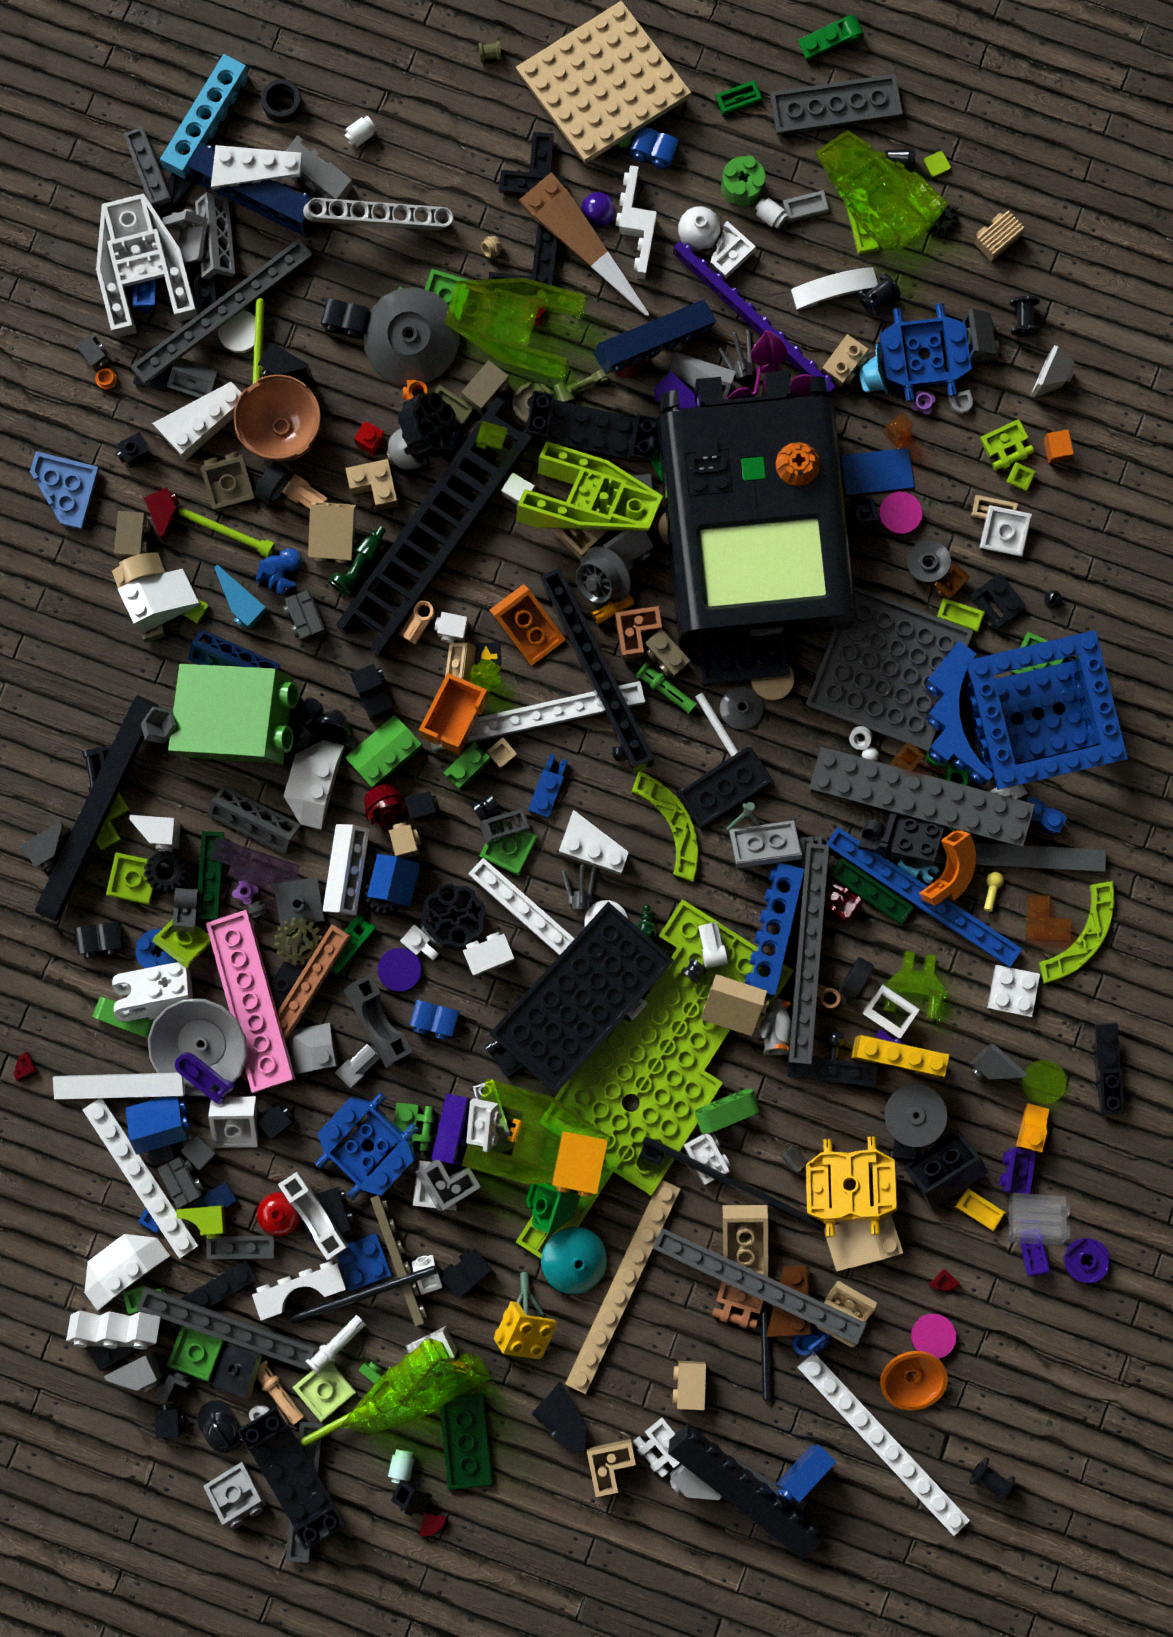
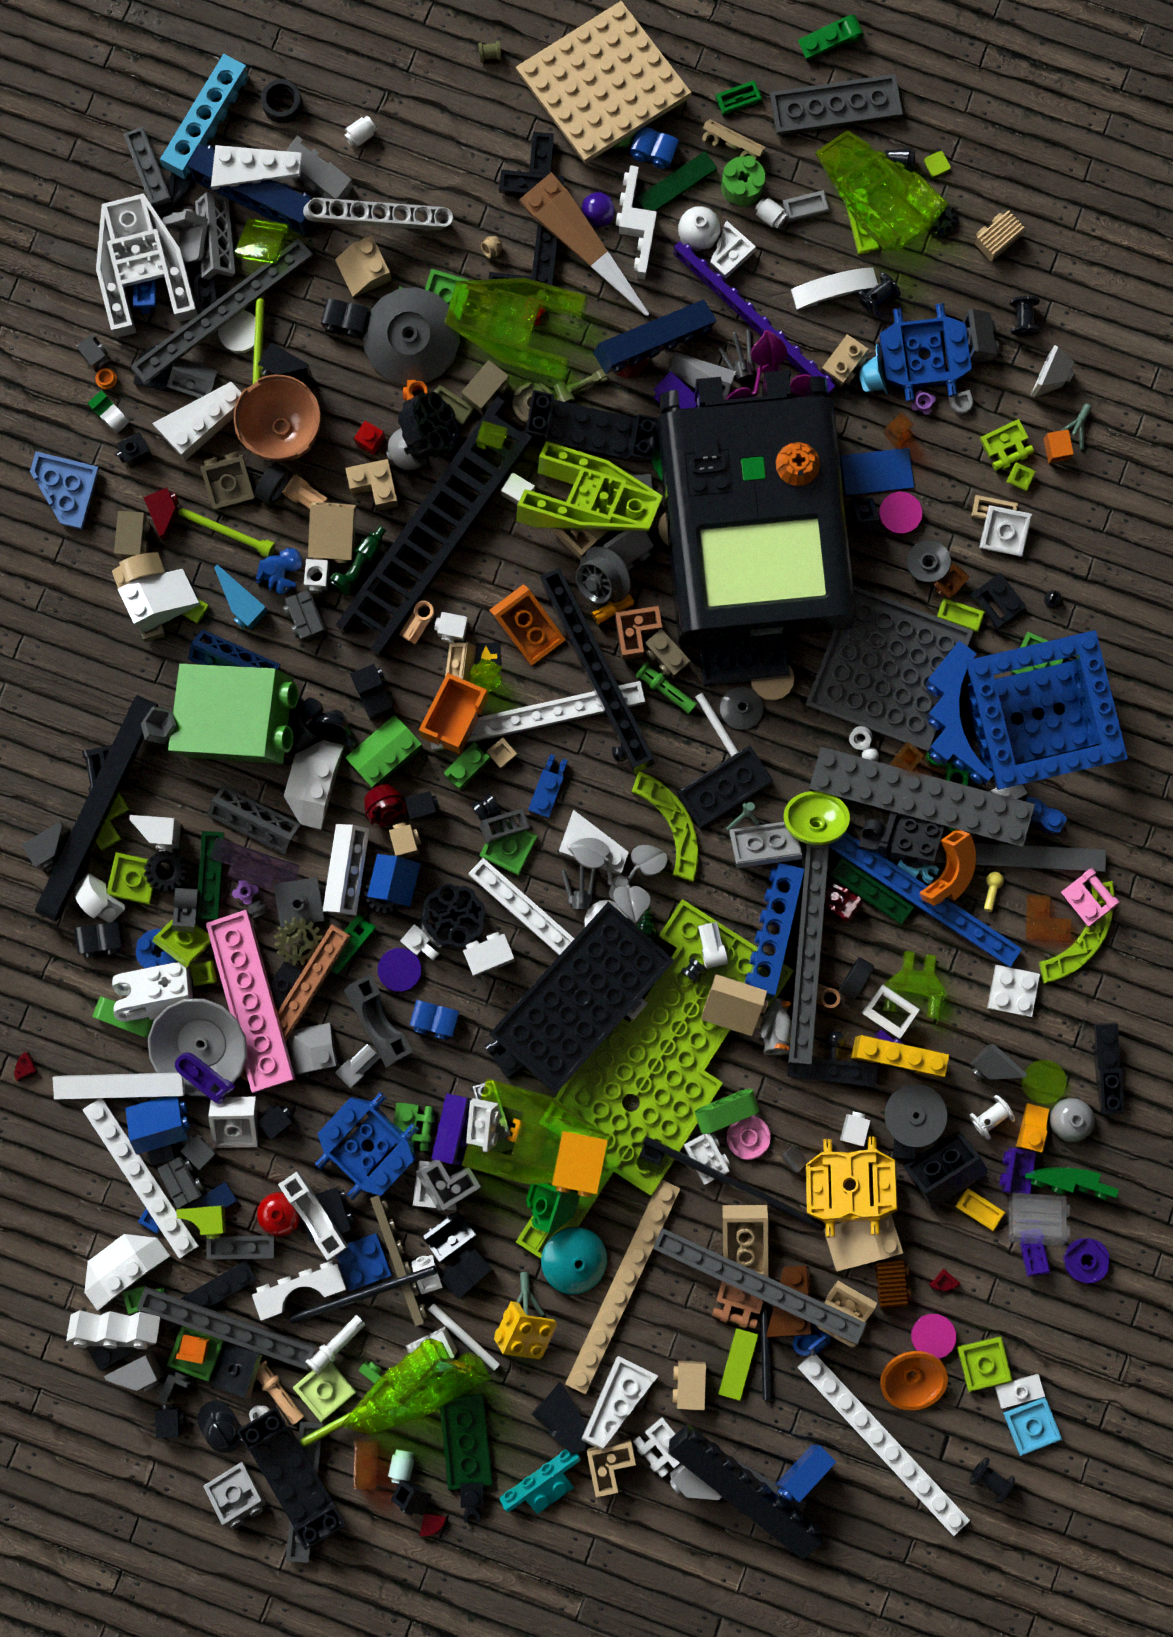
none -> white brick [74,873,125,922]
none -> leg [87,390,129,434]
none -> orange panel [176,1334,210,1364]
none -> lime tile [190,960,217,986]
none -> clear neon green tile [235,218,289,263]
none -> white brick [304,559,330,593]
none -> tan slope [335,235,392,298]
none -> clear orange brick [353,1439,379,1489]
none -> black bracket [422,1211,478,1264]
none -> white bar [428,1303,500,1371]
none -> black plate [460,1482,483,1523]
none -> teal bracket [499,1449,581,1514]
none -> light grey plant [568,838,668,923]
none -> white wing [581,1356,658,1450]
none -> dark green tile [636,151,717,212]
none -> tan plate [702,119,766,160]
none -> lime tile [718,1328,758,1400]
none -> bright pink tile [726,1116,771,1160]
none -> lime dish [783,791,850,845]
none -> white brick [840,1111,870,1146]
none -> reddish brown brick [875,1259,911,1308]
none -> lime plate [957,1336,1012,1392]
none -> white hose [970,1095,1015,1140]
none -> white plate [995,1374,1045,1409]
none -> medium azure tile [1002,1397,1062,1456]
none -> green slope [1025,1167,1119,1200]
none -> light grey cylinder [1049,1098,1095,1142]
none -> sand green plant [1060,404,1092,450]
none -> bright pink plate [1061,868,1120,927]

